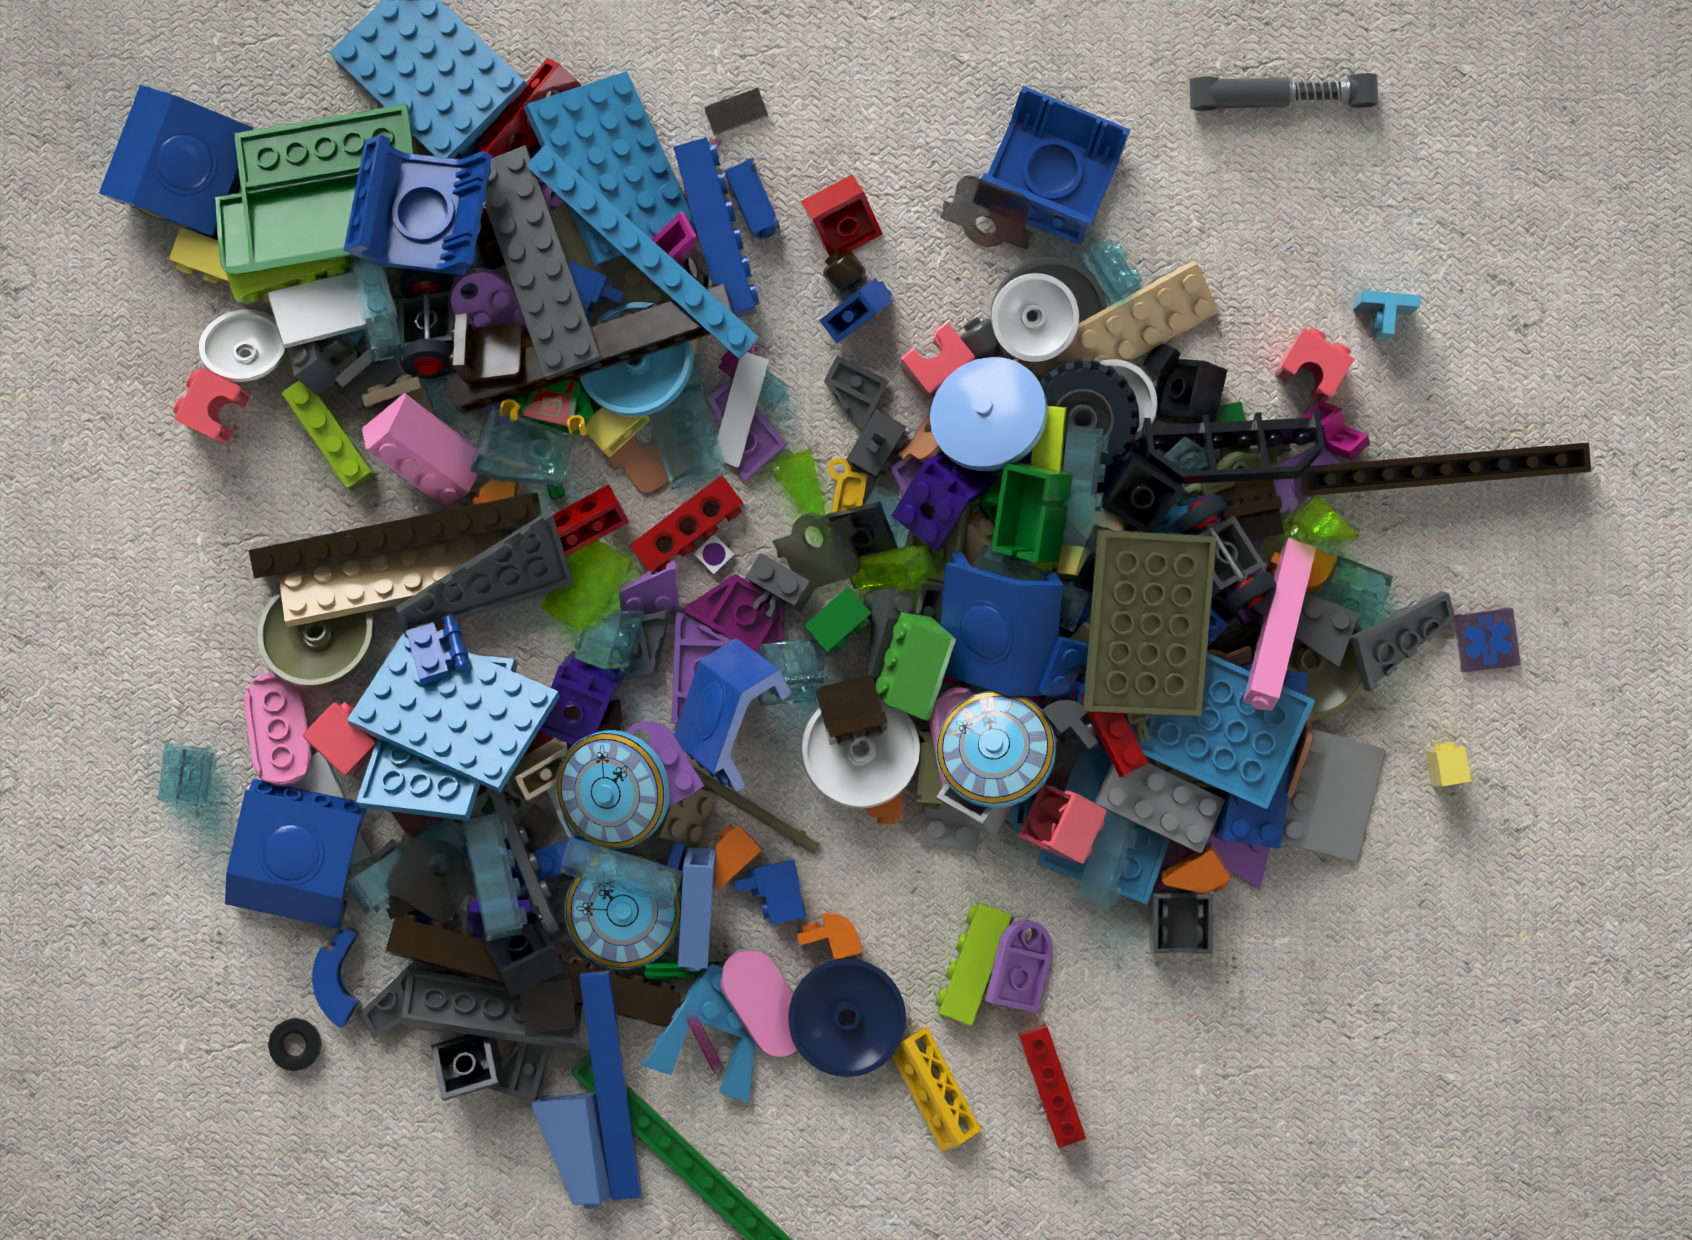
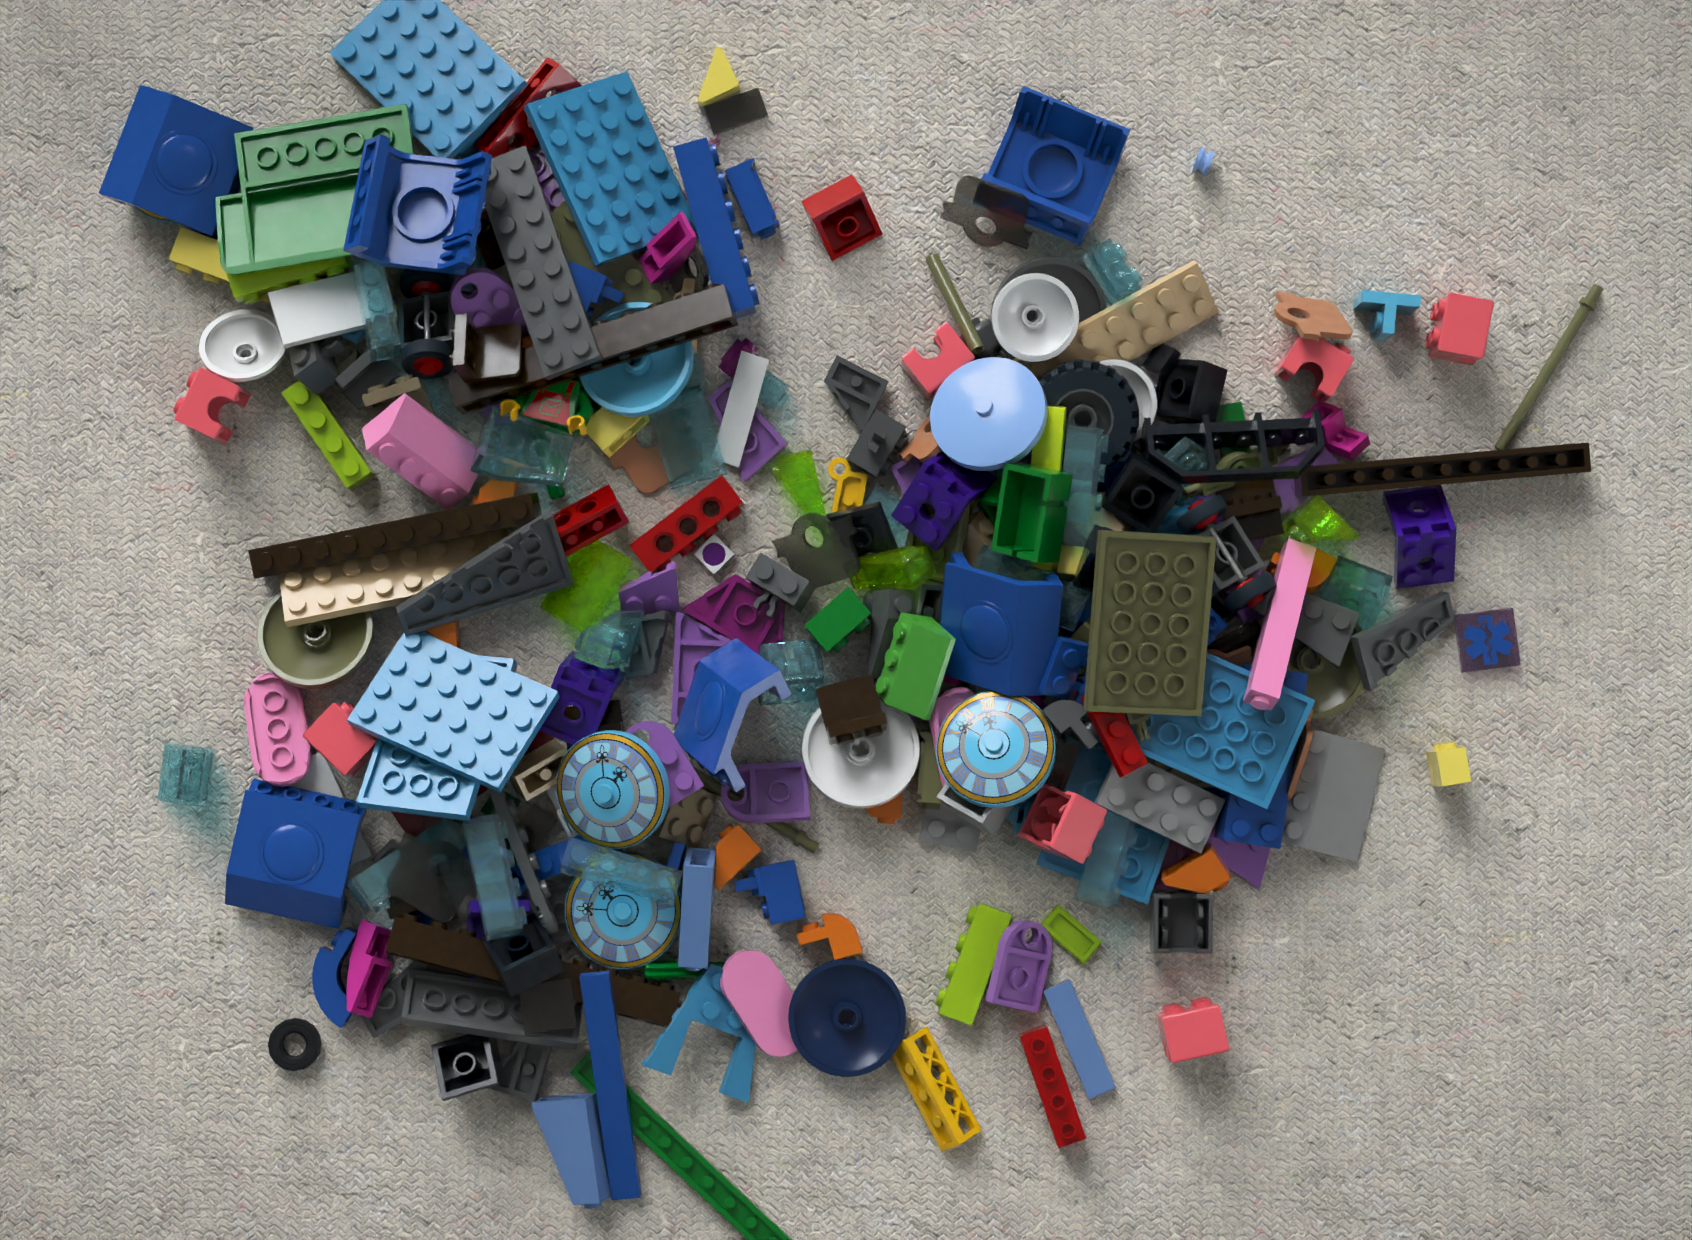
plate [406,615,468,685] -> none
dark azure plate [526,144,760,360] -> none
dark pink piece [686,1012,723,1074] -> none
blue hinge [819,278,893,344] -> none
dark brown head [823,250,865,294] -> none
dark grey piece [1190,73,1378,111] -> none
none -> dark pink slope [346,919,393,1018]
none -> light yellow slope [697,46,741,108]
none -> medium lavender plate [721,761,810,823]
none -> olive piece [926,254,985,355]
none -> lime tile [1041,904,1103,964]
none -> medium blue tile [1043,979,1116,1099]
none -> coral piece [1157,997,1229,1063]
none -> light blue bush [1192,147,1215,176]
none -> nougat piece [1274,291,1353,341]
none -> dark purple bracket [1383,485,1457,589]
none -> coral piece [1425,293,1494,365]
none -> olive bar [1494,284,1604,450]

